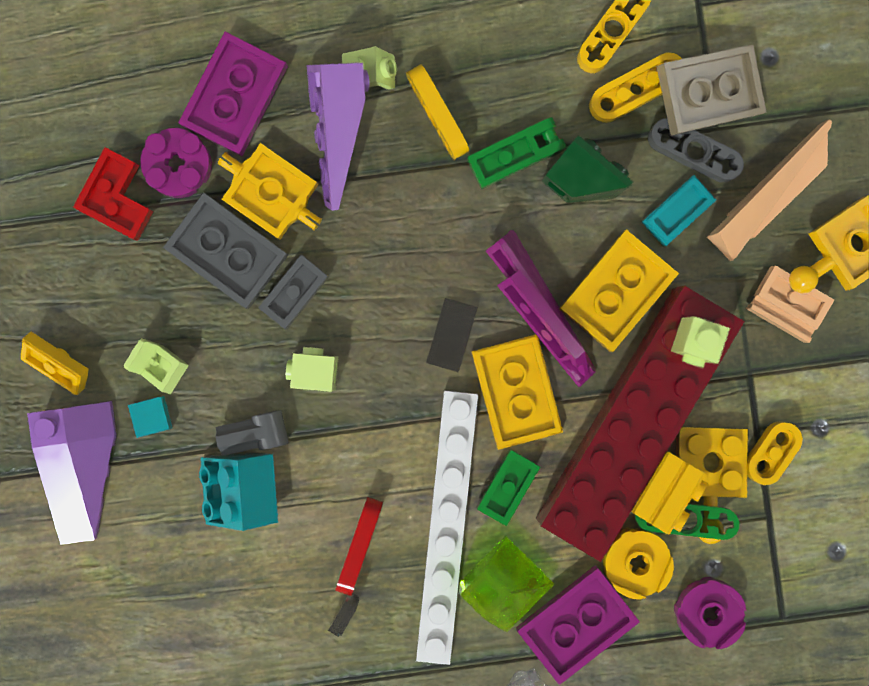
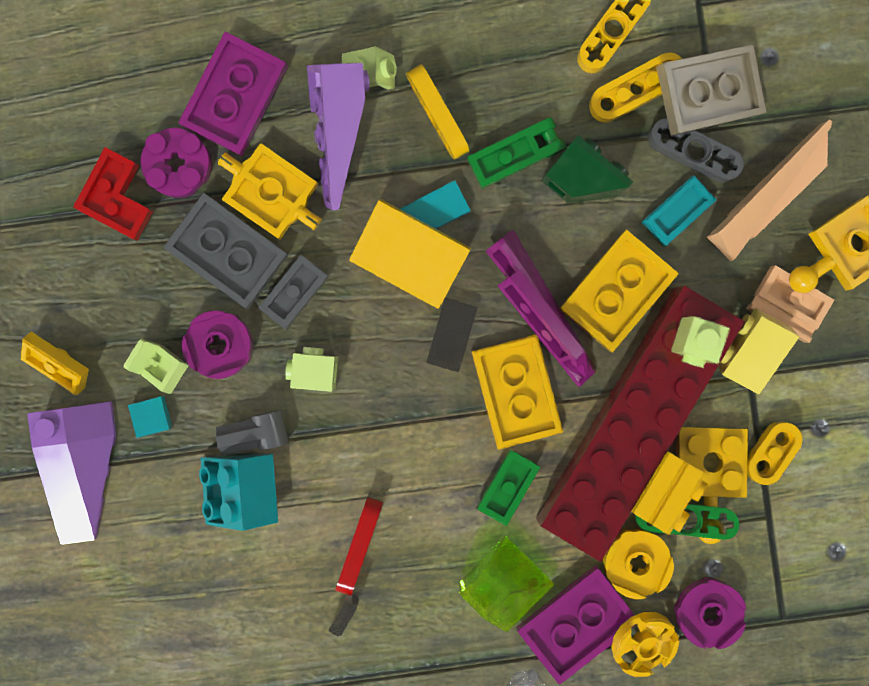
white plate [416,390,478,665] -> none
none -> magenta plate [182,311,253,379]
none -> yellow tile [349,199,471,309]
none -> teal tile [400,180,471,229]
none -> yellow piece [611,612,680,677]
none -> light yellow brick [718,308,799,394]

